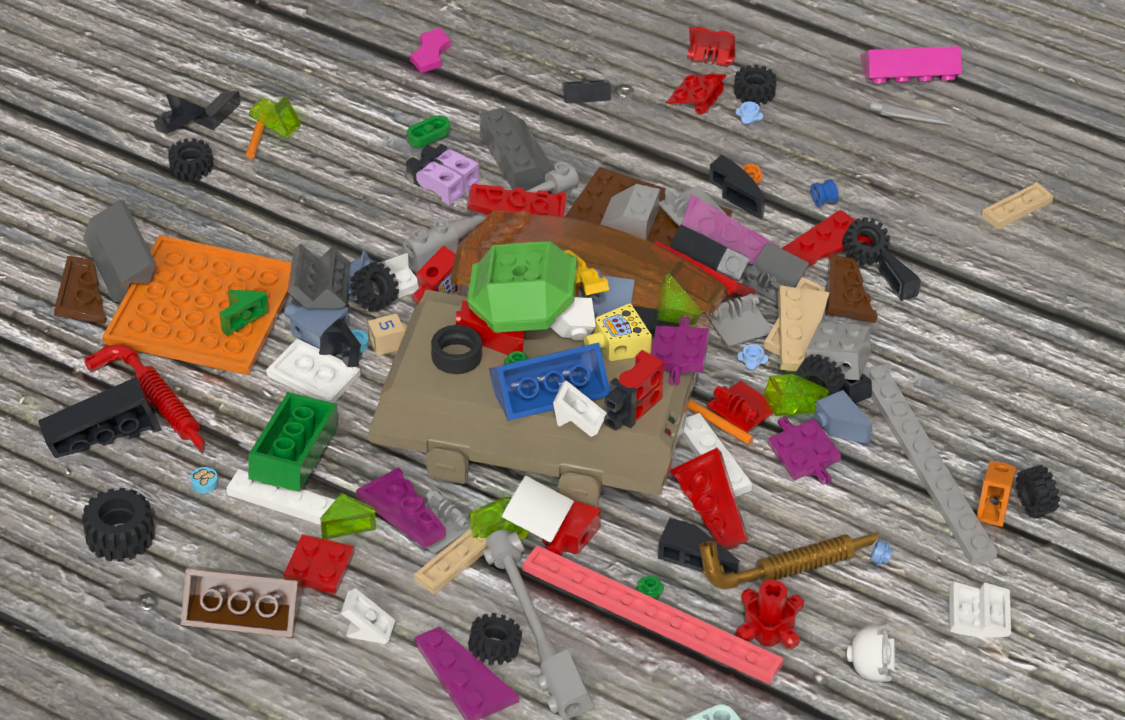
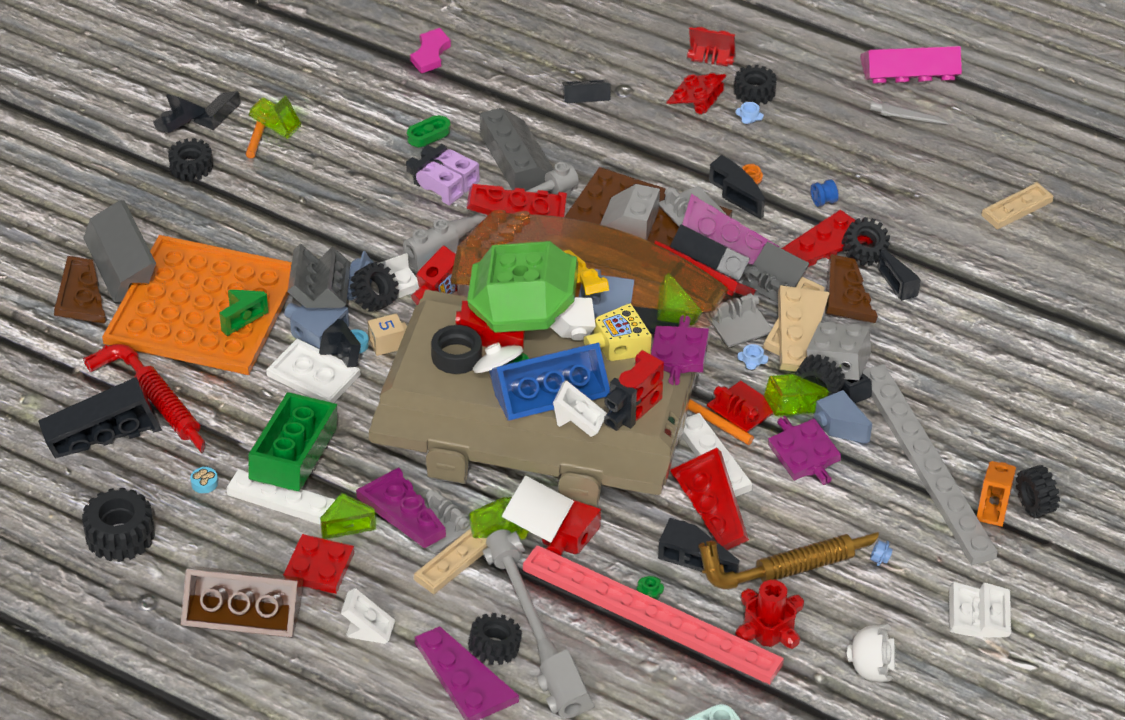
none -> white dish [473,343,523,373]

